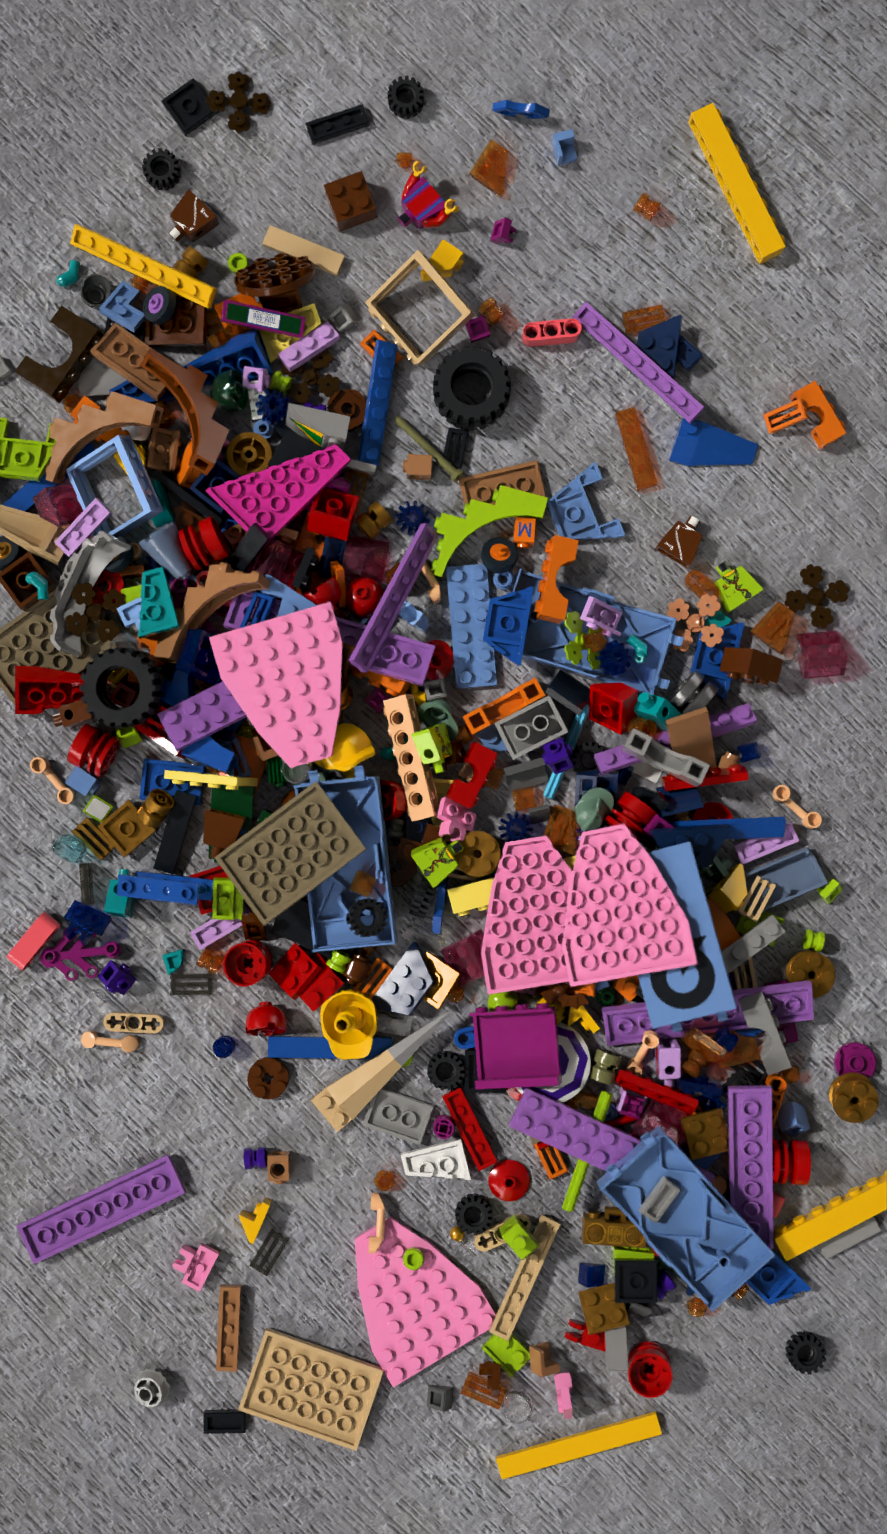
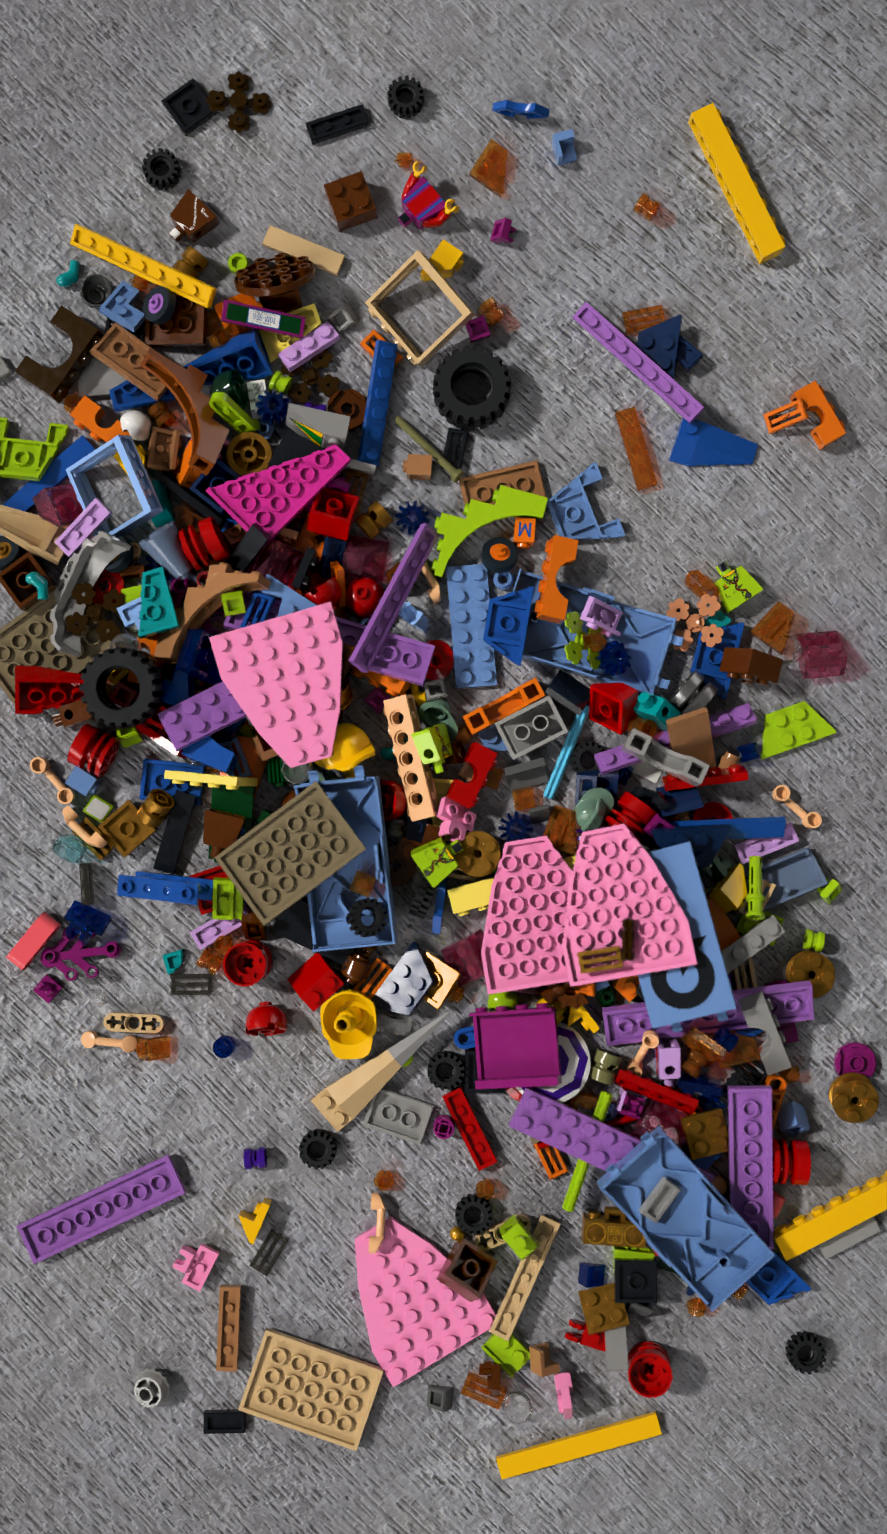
medium nougat arch [45,391,164,485] -> none
dark purple brick [98,960,136,995] -> none
teal torso [104,869,134,918] -> none
lavender bracket [242,366,271,392] -> none
reddish brown plate [247,1057,289,1099] -> none
medium nougat brick [267,1151,291,1184] -> none
blue tile [268,1036,392,1059] -> none
red plate [269,943,322,1000] -> none
lime wheel [326,950,352,973] -> none
white wing [401,1138,471,1180] -> none
lime tile [403,1247,424,1270] -> none
red dish [488,1159,530,1201] -> none
coral beam [522,318,582,347] -> none
dark purple brick [542,737,574,775] -> none
teal arm [627,634,648,664] -> none
reddish brown torso [654,516,702,569] -> none
dark purple wheel [657,1270,677,1300] -> none
dark brown plant [784,564,849,629] -> none
none -> magenta tile [33,974,64,1003]
none -> light nougat bar [63,805,107,848]
none -> clear orange bracket [136,1036,170,1061]
none -> lime plate [209,392,260,434]
none -> clear orange plate [214,936,233,955]
none -> lime plate [221,591,246,616]
none -> black tyre [299,1129,337,1170]
none -> reddish brown brick [437,1238,498,1302]
none -> clear orange plate [476,1178,495,1200]
none -> pearl gold tile [577,945,624,974]
none -> dark brown axle [622,918,634,961]
none -> lime pin [746,856,765,920]
none -> lime wing [760,701,836,760]

